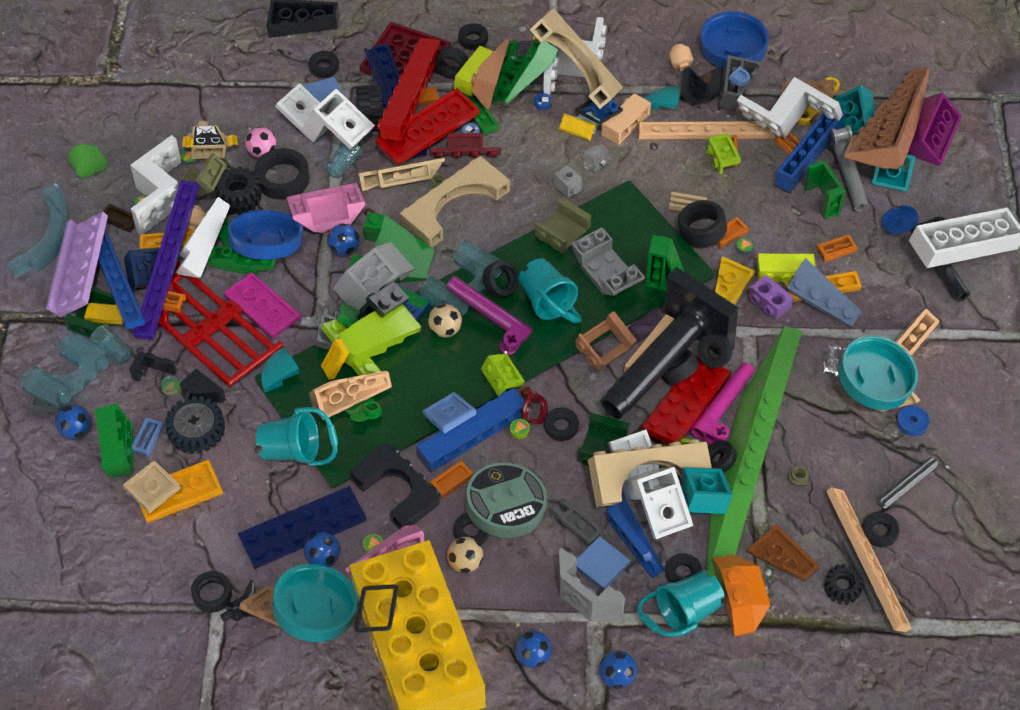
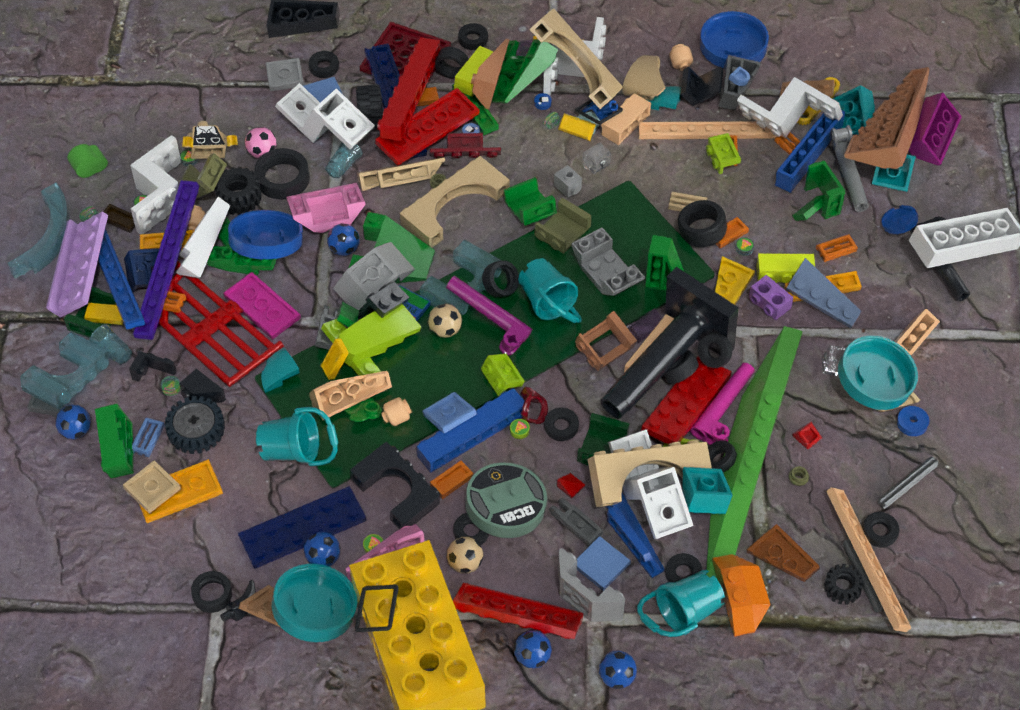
none -> clear light blue tile [79,206,98,222]
none -> light grey tile [265,58,304,91]
none -> light nougat head [381,397,412,426]
none -> red plate [453,582,584,639]
none -> green panel [503,177,557,226]
none -> clear light blue tile [543,112,561,129]
none -> red slope [557,473,585,498]
none -> tan panel [622,55,666,100]
none -> green tile [792,195,825,221]
none -> red slope [792,422,822,449]

